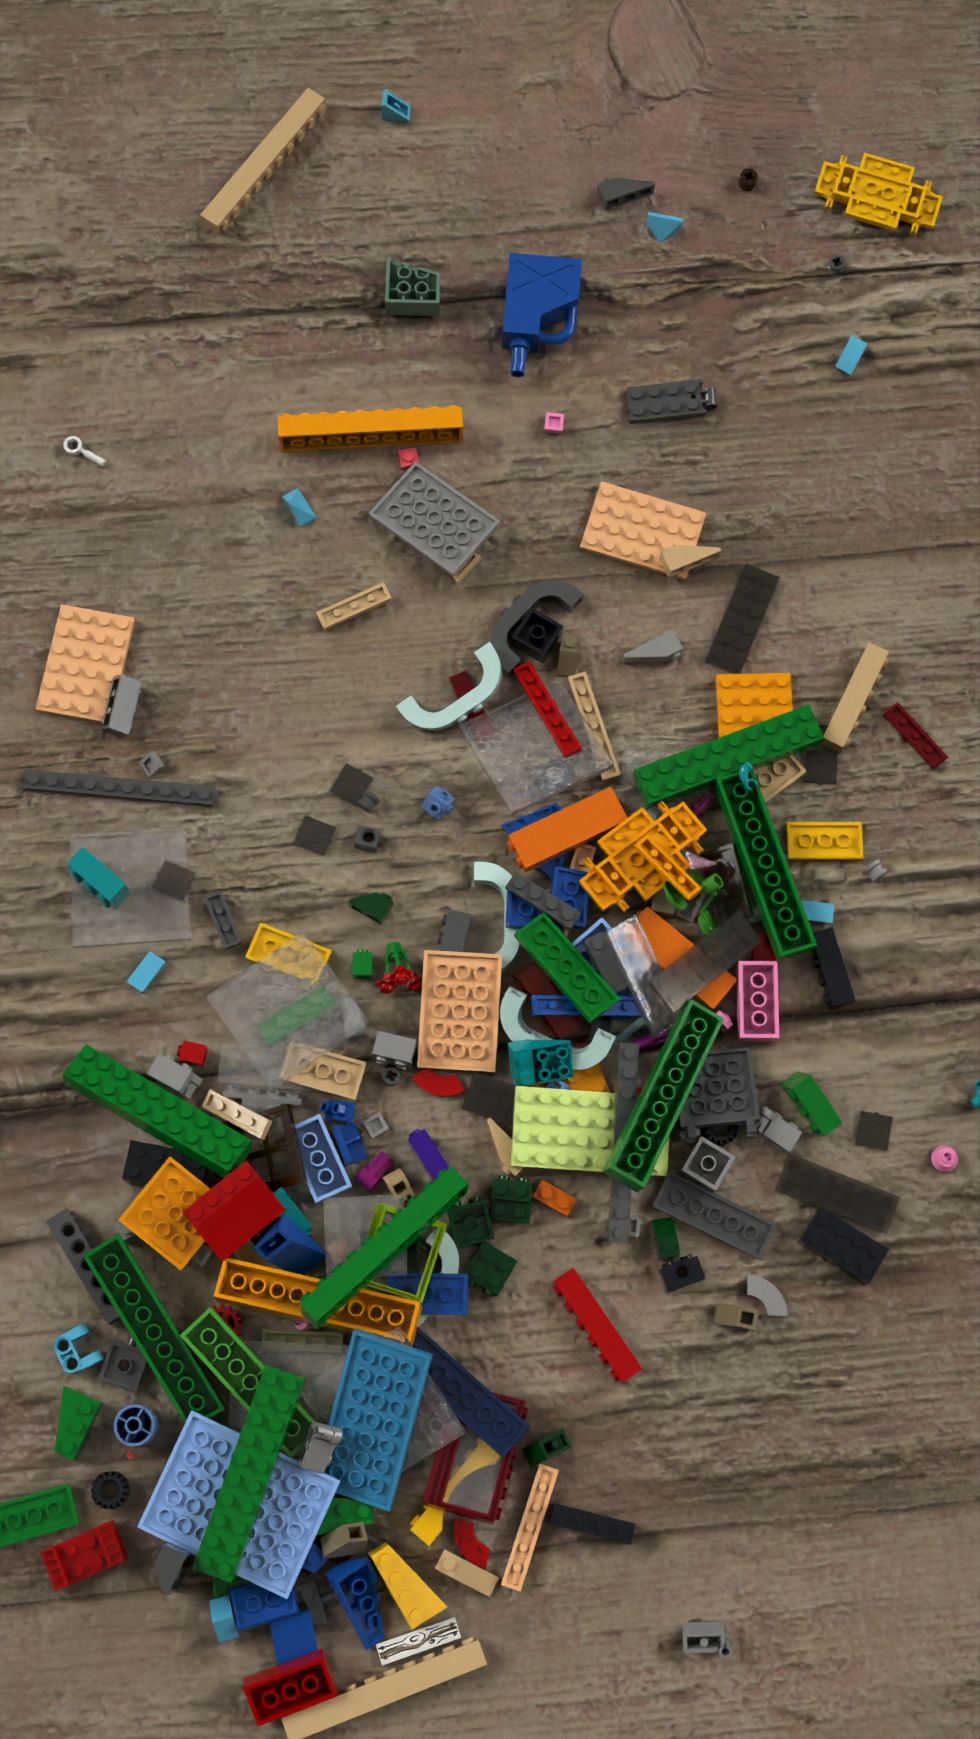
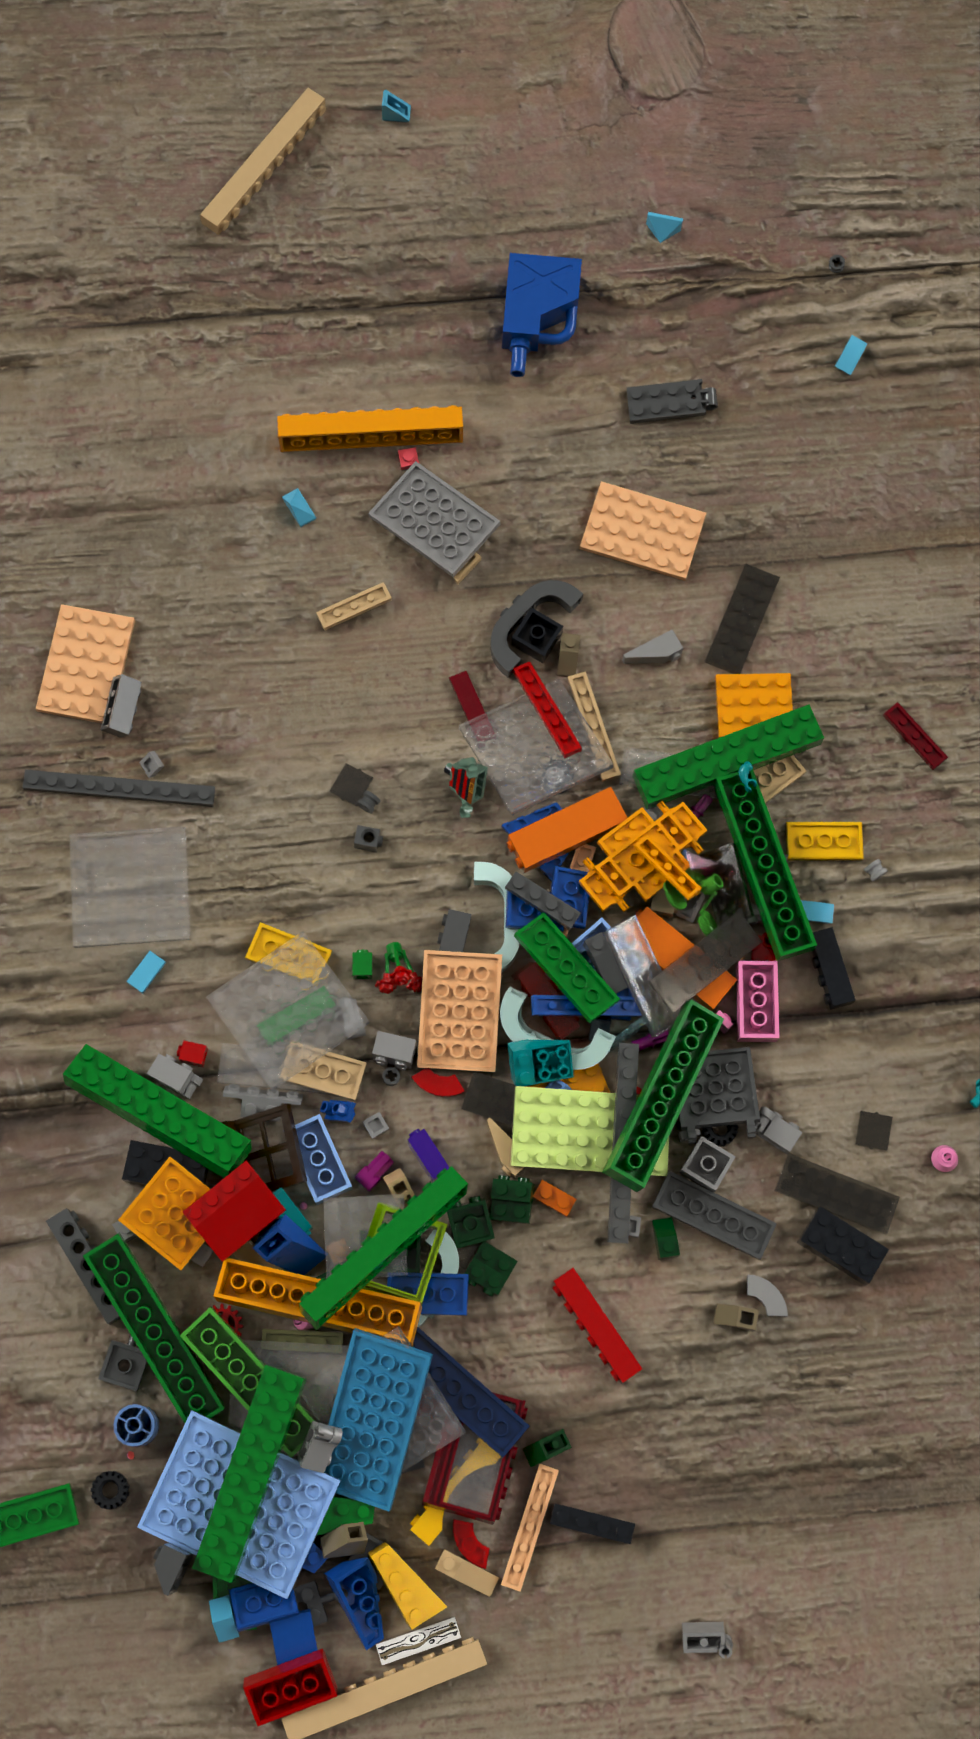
red plate [40,1520,129,1592] -> none
medium azure piece [53,1323,104,1374] -> none
green wedge [54,1386,103,1461] -> none
white piece [63,436,106,467] -> none
teal brick [67,847,131,910] -> none
clear smoke piece [152,860,196,902] -> none
tan plate [202,1089,273,1139] -> none
dark grey plate [203,890,243,950] -> none
clear smoke piece [293,815,336,856] -> none
blue panel [331,1122,367,1167] -> none
dark green slope [348,892,393,925] -> none
sand green wedge [385,257,440,316] -> none
light aqua arch [396,642,502,731] -> none
medium blue brick [421,786,455,820] -> none
bright pink plate [544,412,564,434] -> none
dark grey slope [596,178,655,210] -> none
black brick [658,1254,706,1294] -> none
tan slope [660,545,721,578] -> none
dark brown wheel [738,168,758,192] -> none
green wedge [780,1071,843,1137] -> none
clear smoke piece [805,749,838,785] -> none
yellow piece [814,153,943,236] -> none
tan brick [821,642,889,753] -> none
none -> sand green torso [444,757,488,818]

